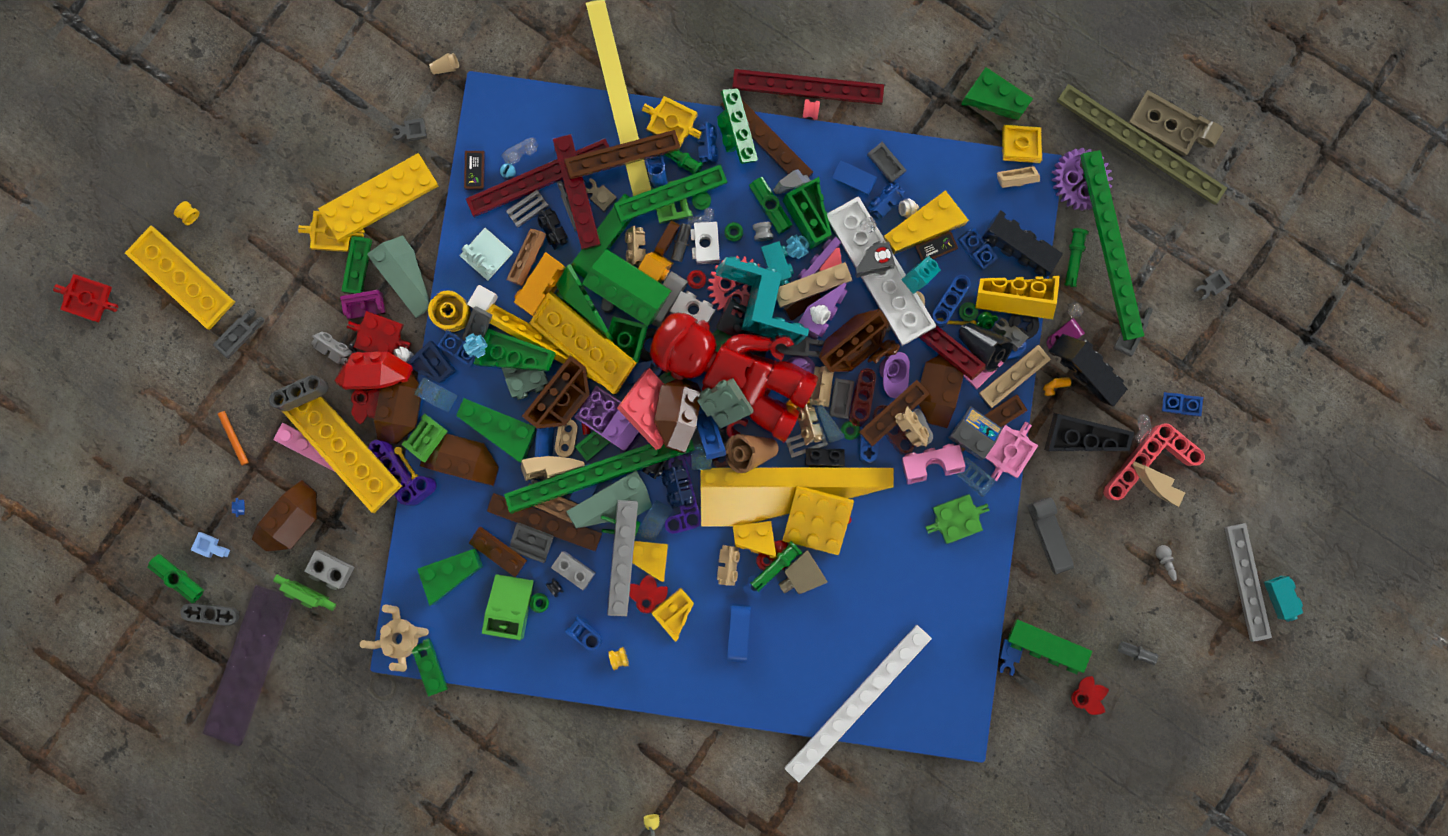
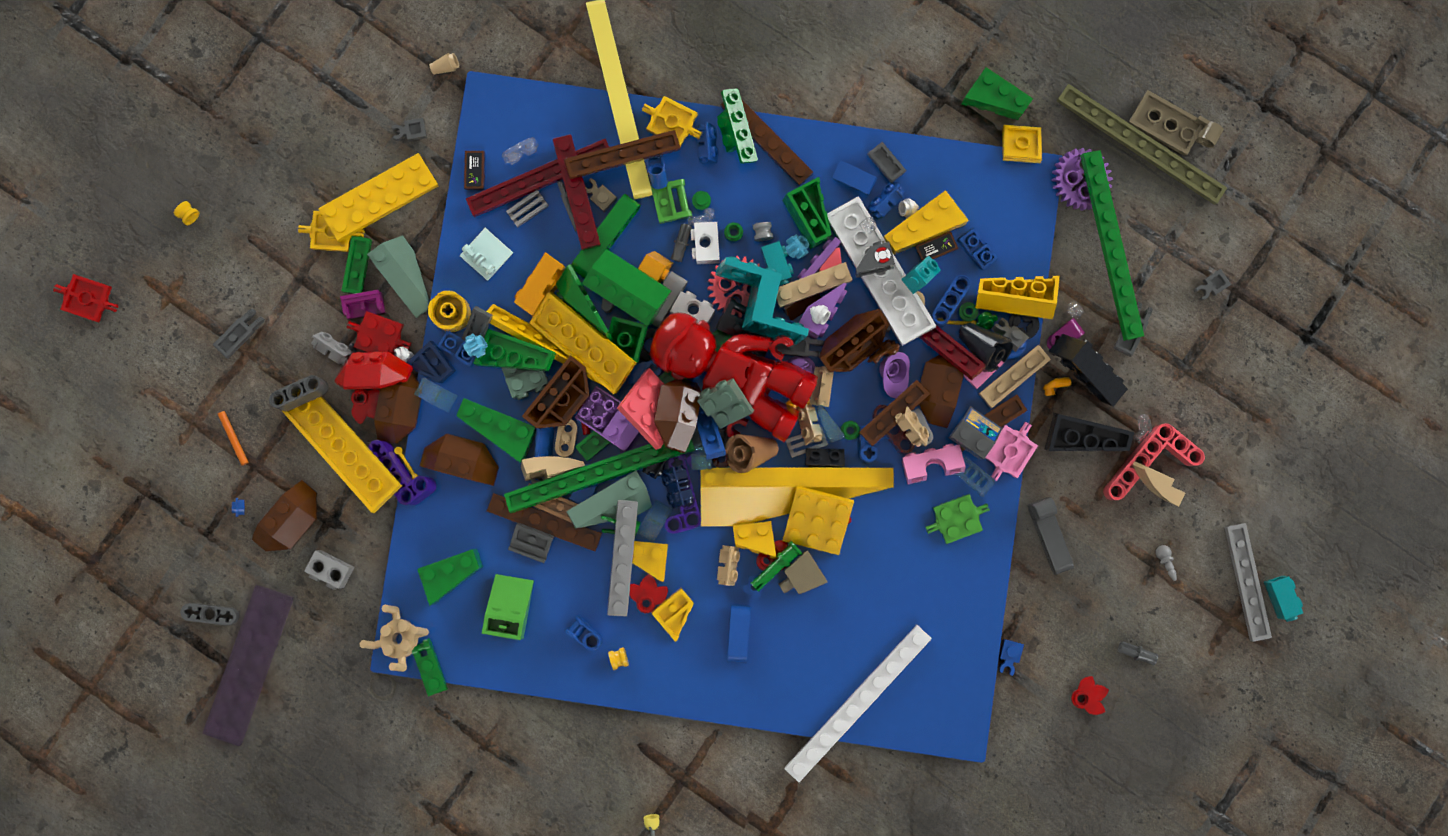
yellow plate [125,225,235,330] -> none
green piece [147,554,204,603] -> none
light blue plate [191,532,230,558] -> none
bright pink plate [273,423,335,472] -> none
bright green plate [273,575,336,611] -> none
bright green plate [401,413,448,462] -> none
white panel [467,285,498,311] -> none
reddish brown plate [469,526,527,577] -> none
medium azure hinge [500,163,516,180] -> none
medium nougat plate [506,228,546,286] -> none
green plate [529,593,549,613] -> none
black hinge [537,208,568,250] -> none
black bush [546,578,564,597] -> none
light grey brick [551,551,596,590] -> none
green plate [614,165,728,223] -> none
tan hinge [625,226,646,267] -> none
green pin [654,134,703,175] -> none
reddish brown beam [654,221,680,256] -> none
red plate [687,270,706,289] -> none
dark red plate [732,69,884,105] -> none
green piece [749,177,793,234] -> none
light grey slope [773,169,811,194] -> none
coral wheel [802,99,820,120] -> none
dark grey plate [829,378,854,419] -> none
clear red beam [849,368,876,426] -> none
black wedge [982,210,1063,276] -> none
tan plate [997,166,1040,188] -> none
green wedge [1007,619,1092,675] -> none
green pin [1064,228,1089,287] -> none
blue slope [1162,392,1203,417] -> none

